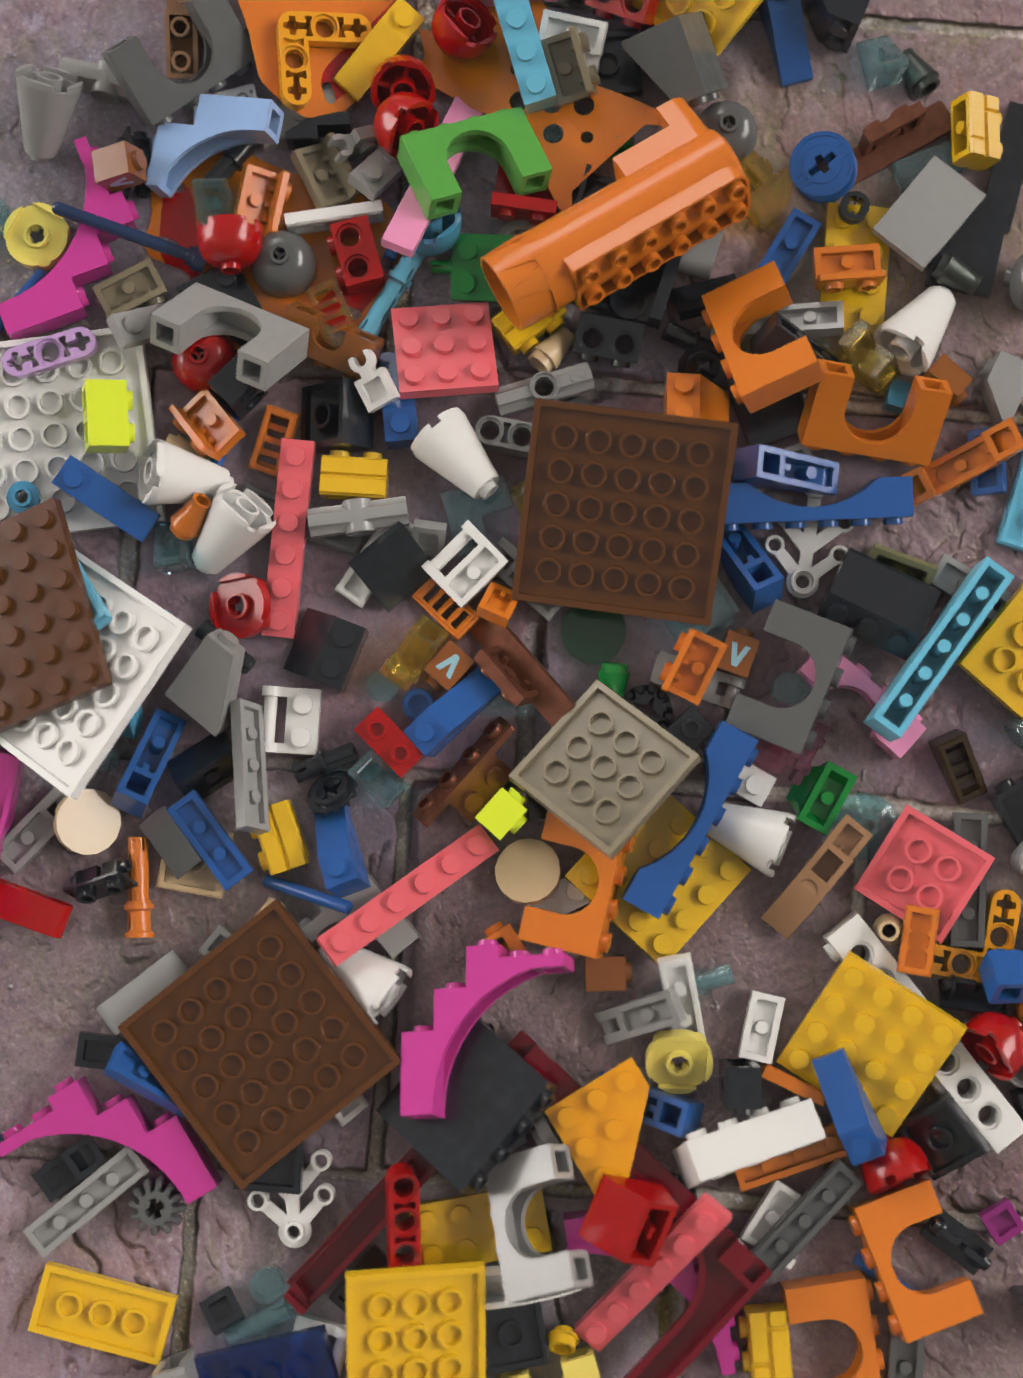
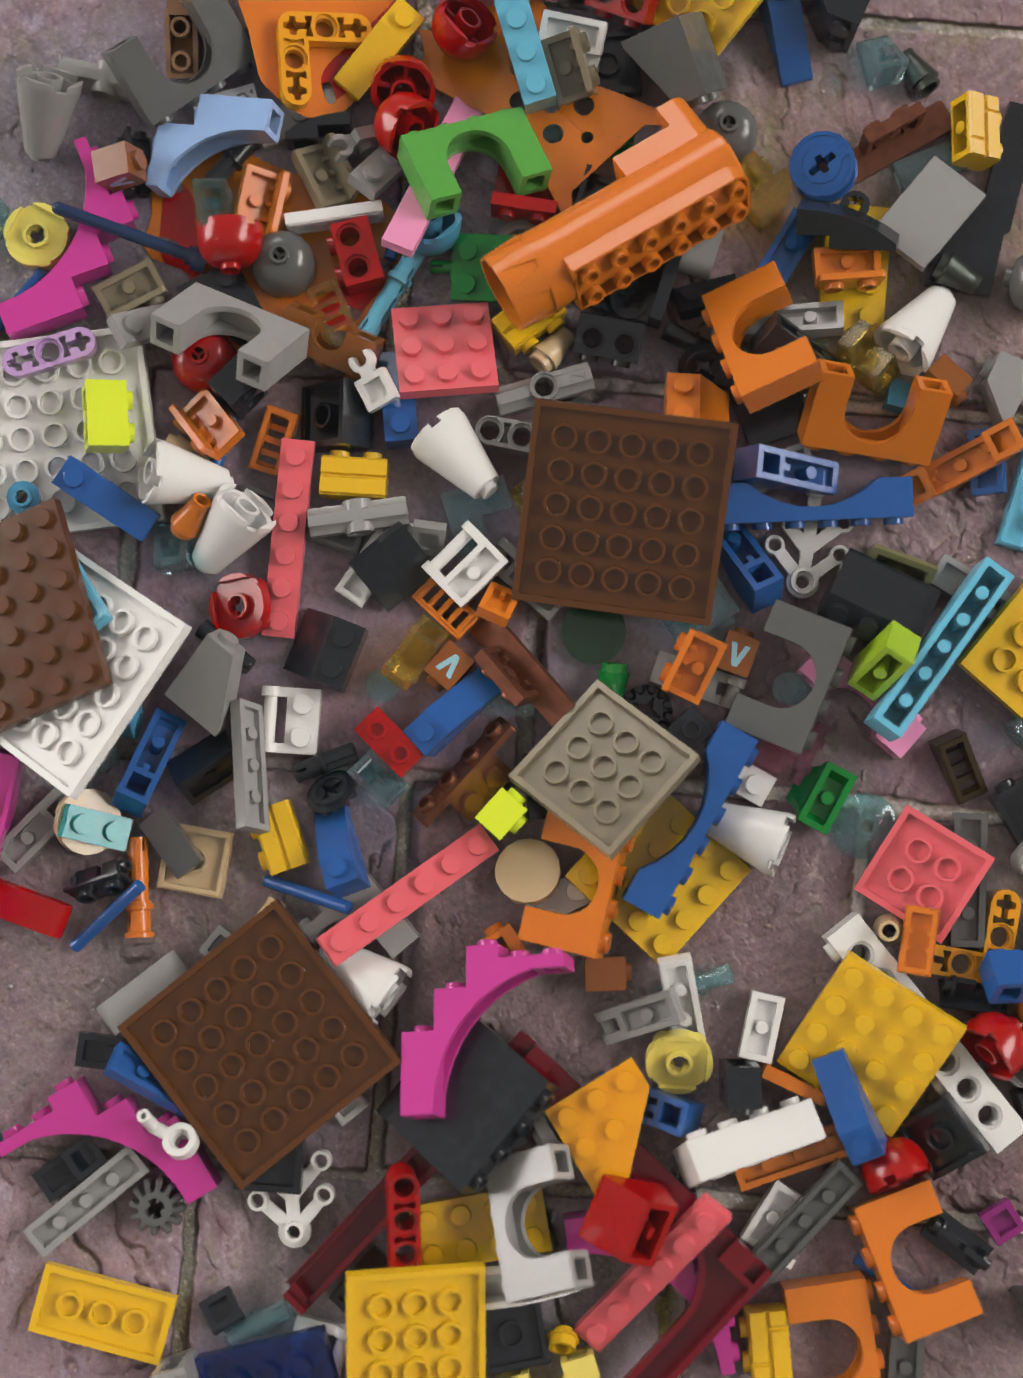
blue plate [167,790,254,891] -> none
clear light blue tile [249,1266,285,1304] -> none
blue tile [402,688,435,721] -> none
medium nougat slope [761,814,873,939] -> none
none -> plate [58,803,133,852]
none -> blue bar [69,880,146,952]
none -> white plate [137,1109,200,1160]
none -> black slope [796,199,900,251]
none -> lime brick [847,620,921,701]

